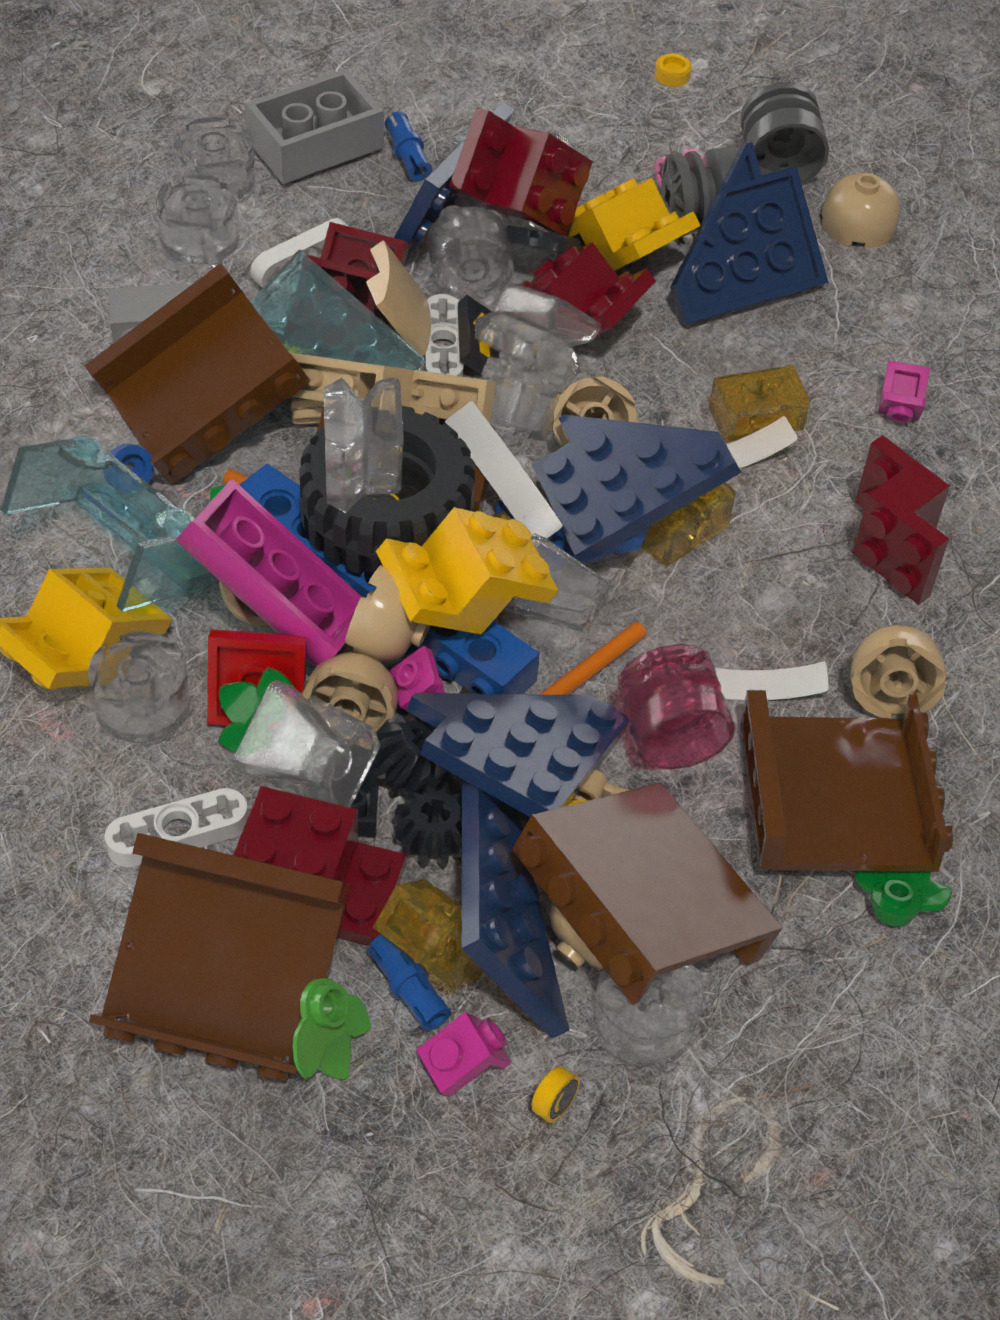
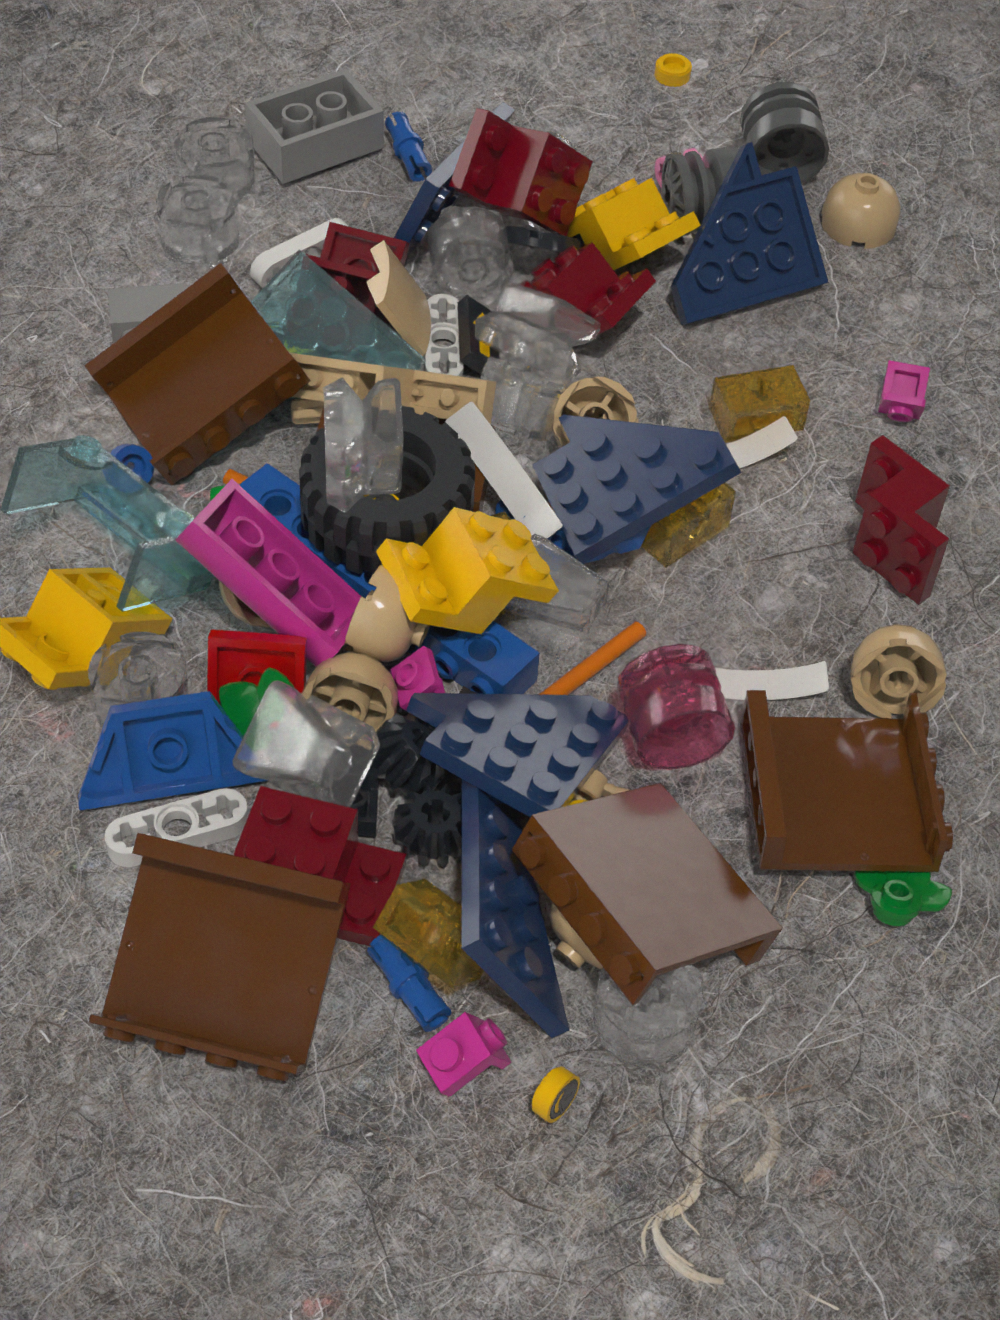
bright green plate [292,978,371,1080] -> none
none -> blue wing [78,691,269,810]

